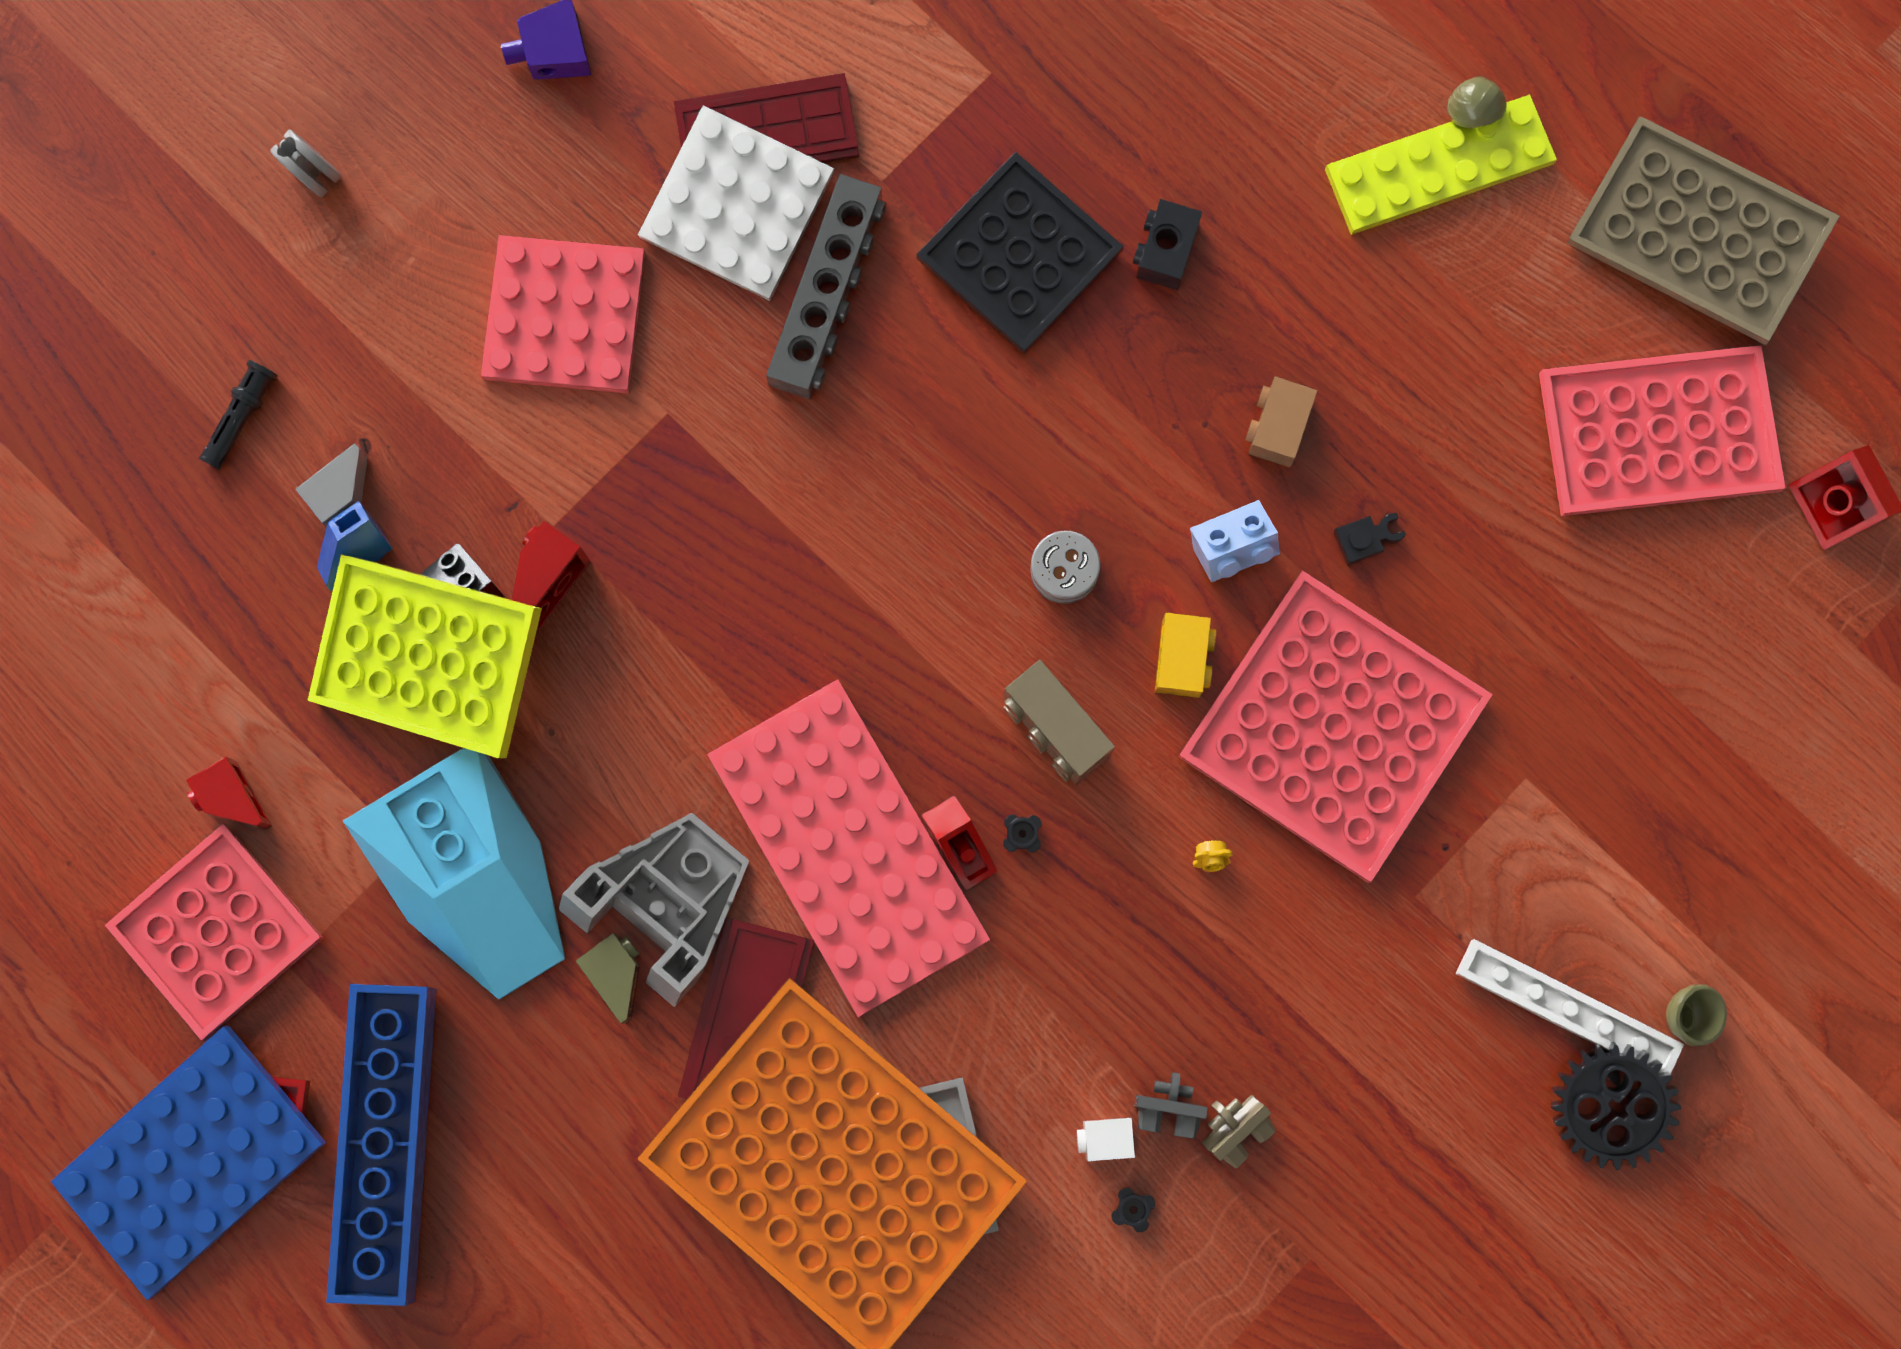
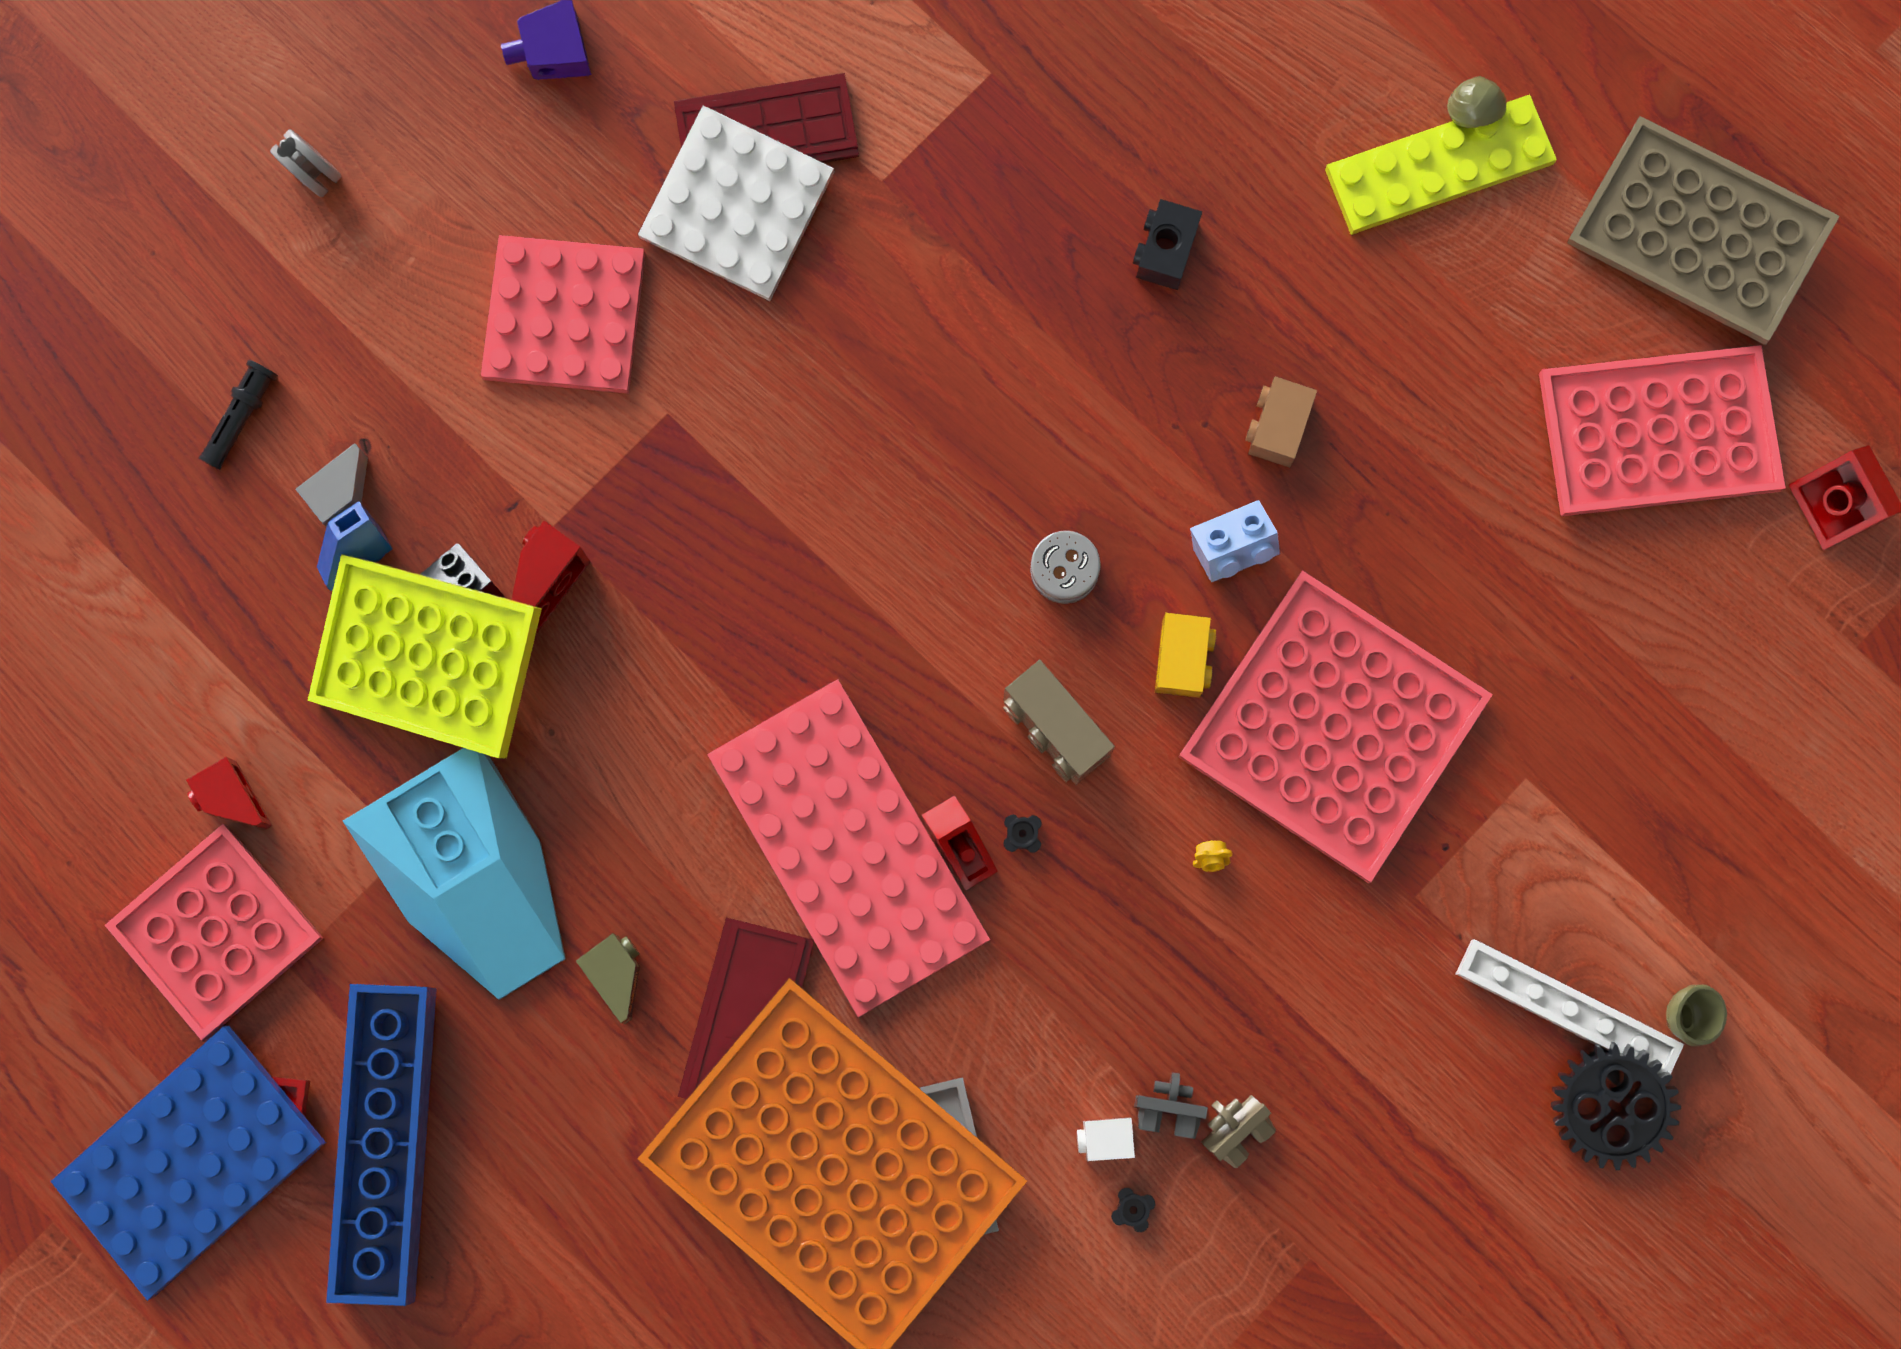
light grey wedge [559,813,749,1007] -> none
dark grey brick [766,174,886,399] -> none
black plate [916,151,1124,355] -> none
black plate [1334,513,1406,566] -> none

